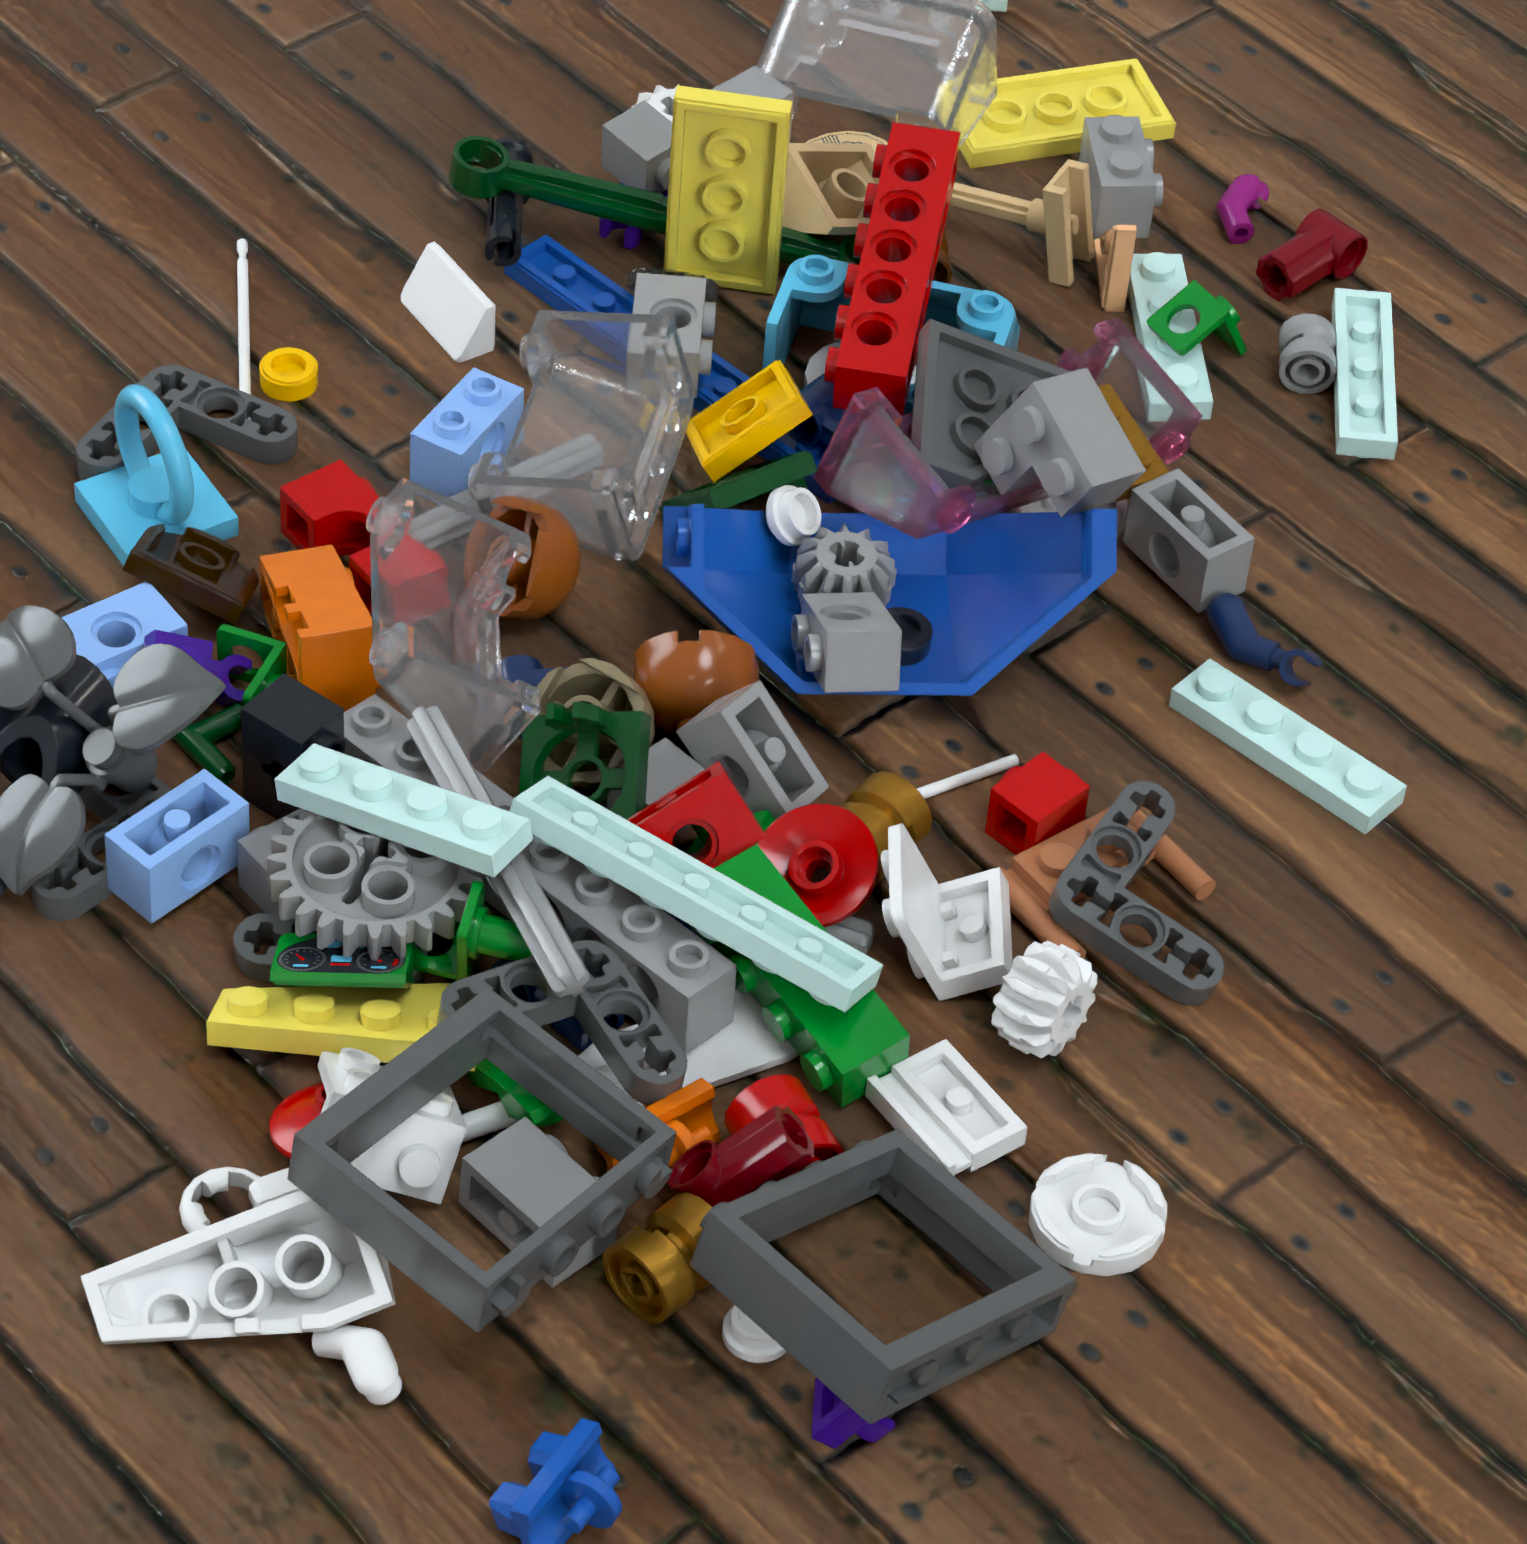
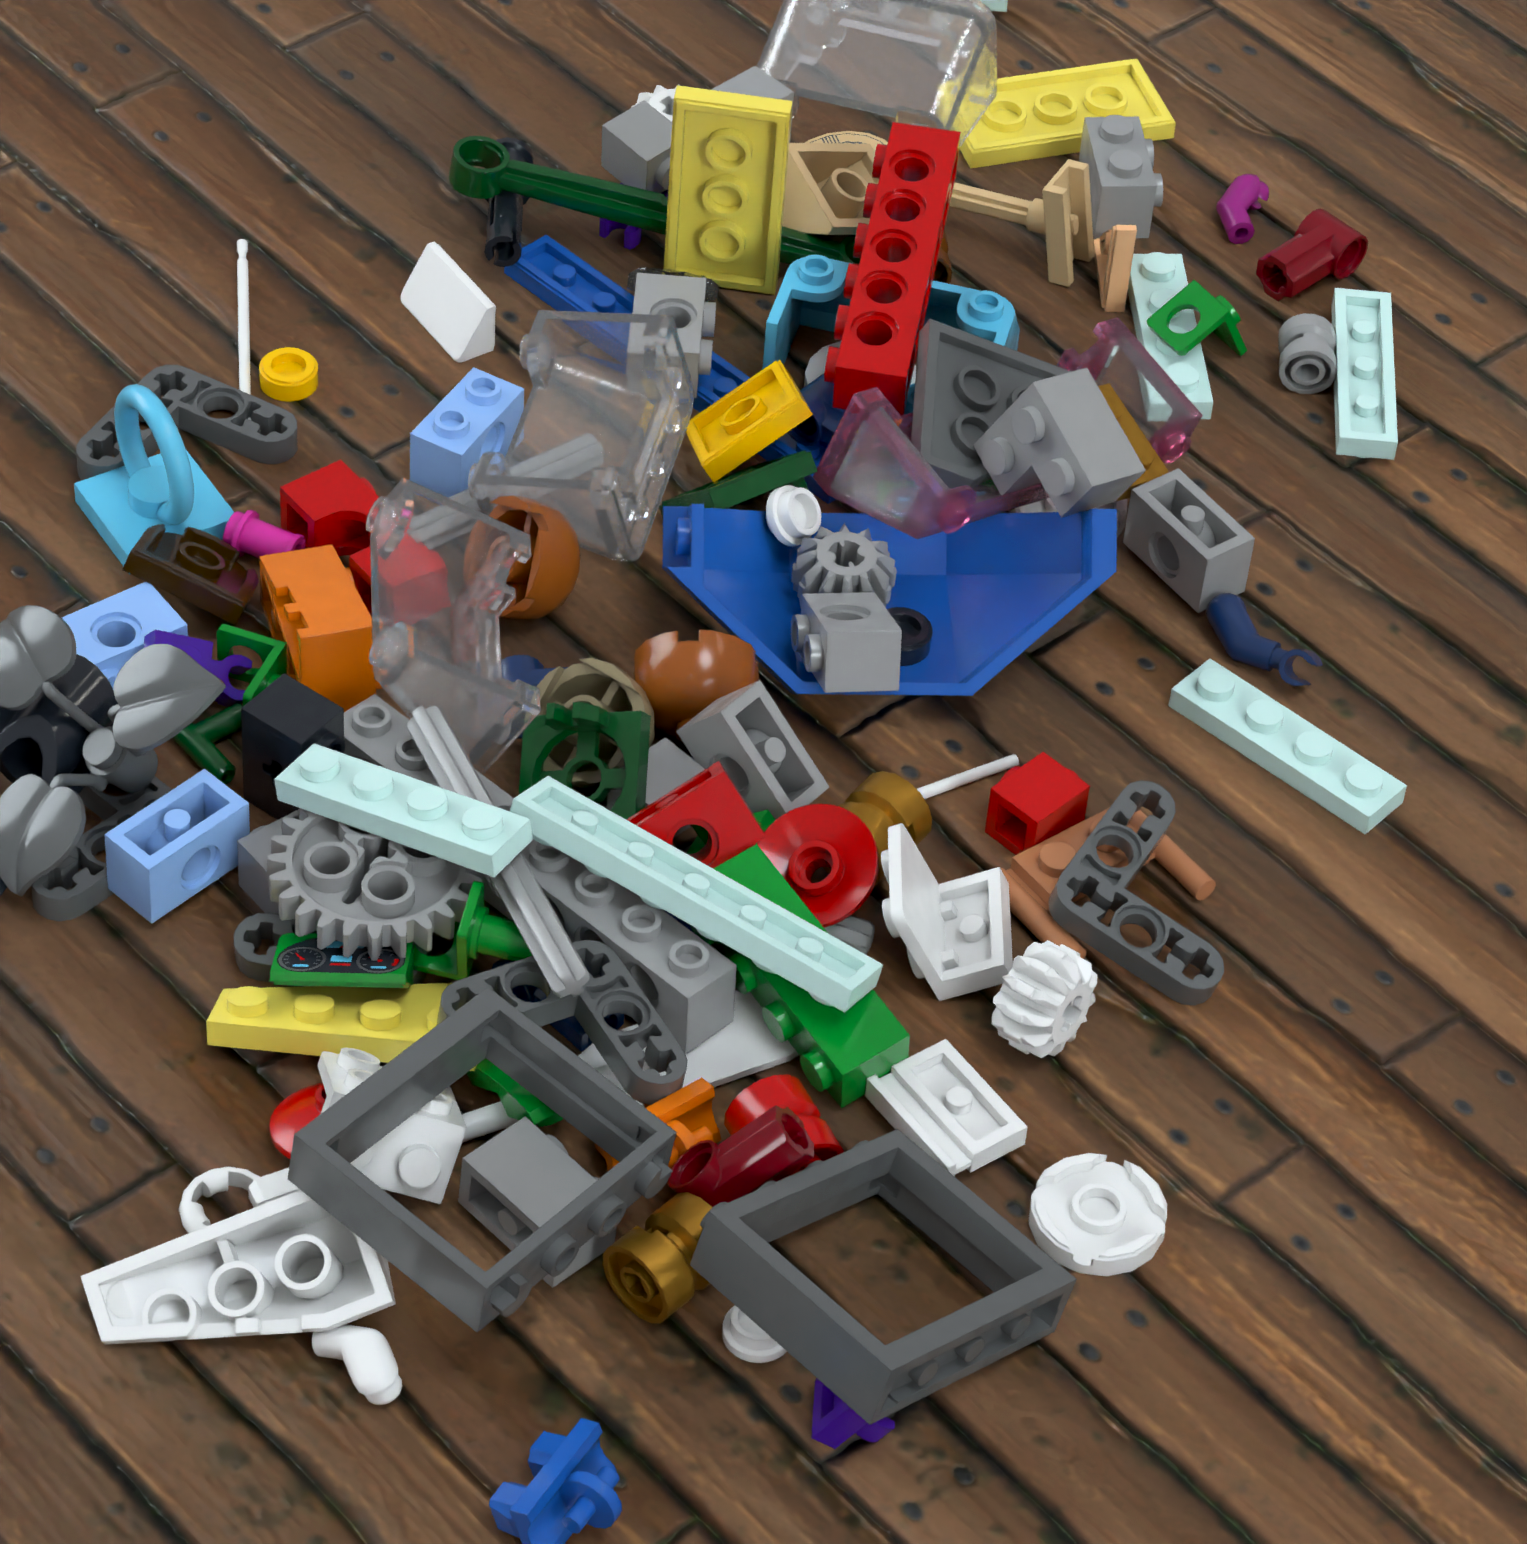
none -> dark pink pin [223,510,306,559]

